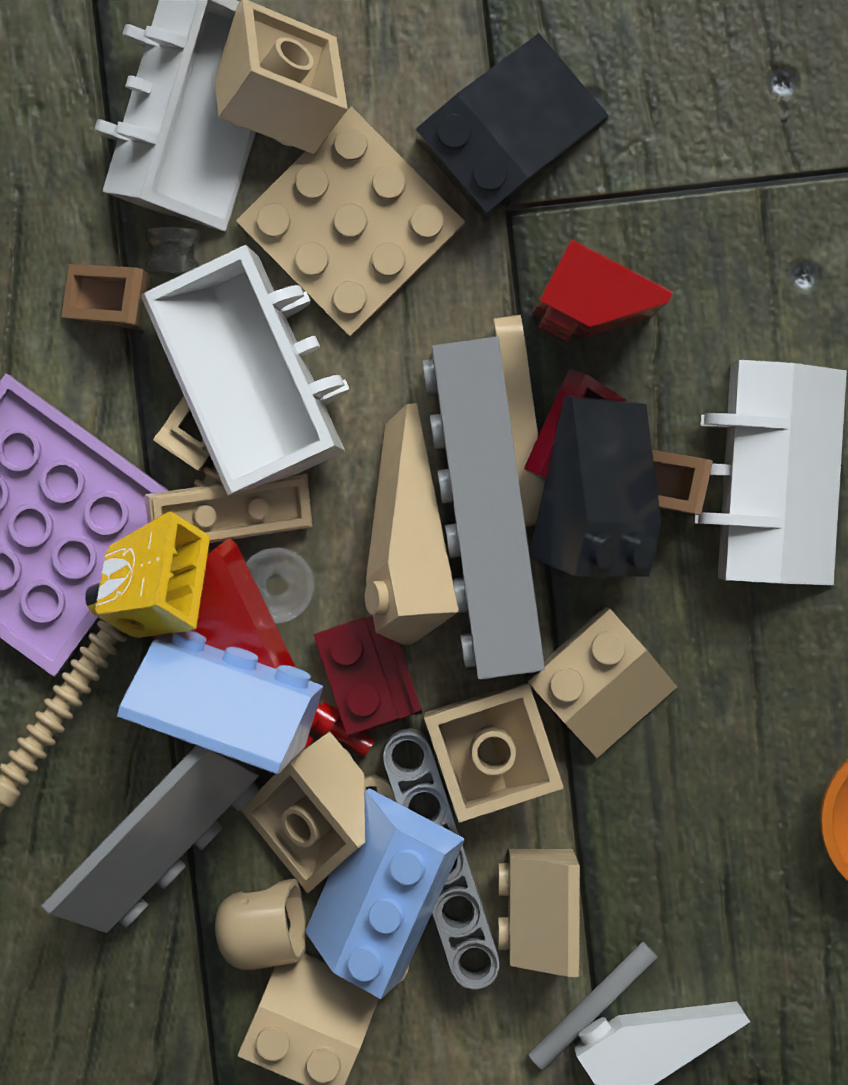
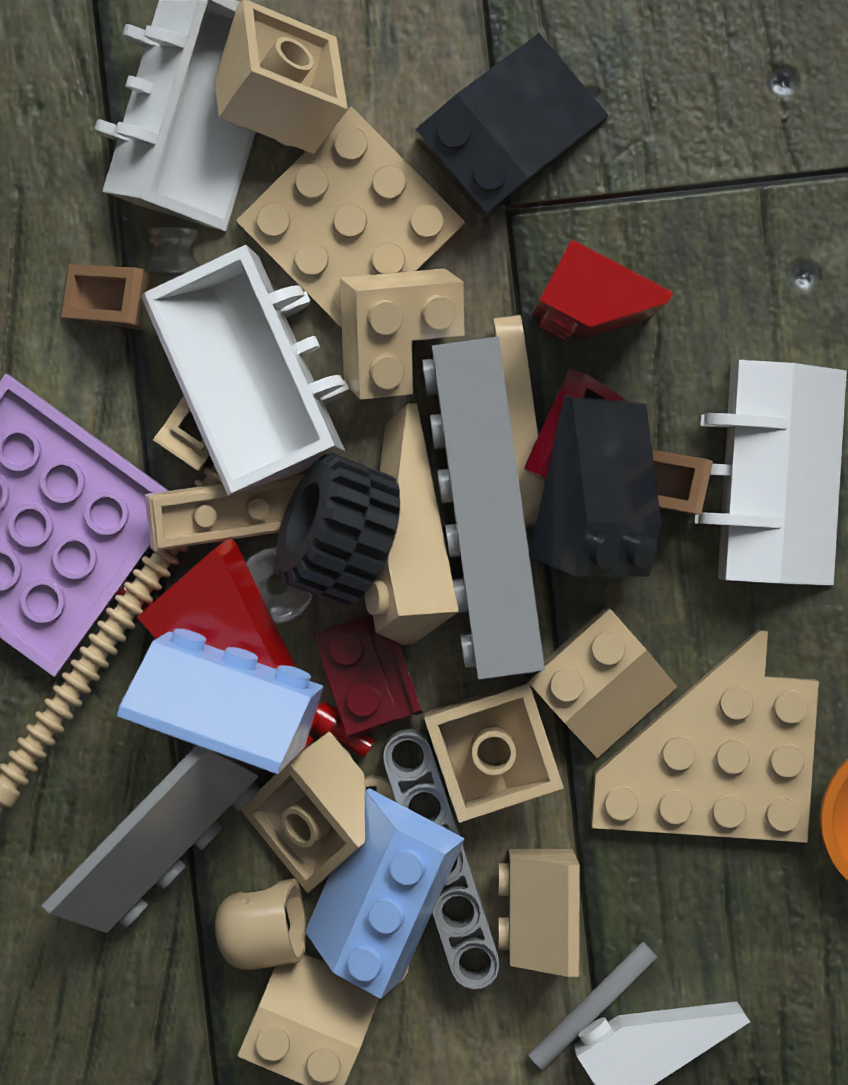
yellow torso [85,511,210,638] -> none
none -> black tyre [276,453,400,606]
none -> tan brick [340,268,465,400]
none -> tan wing [591,630,819,843]

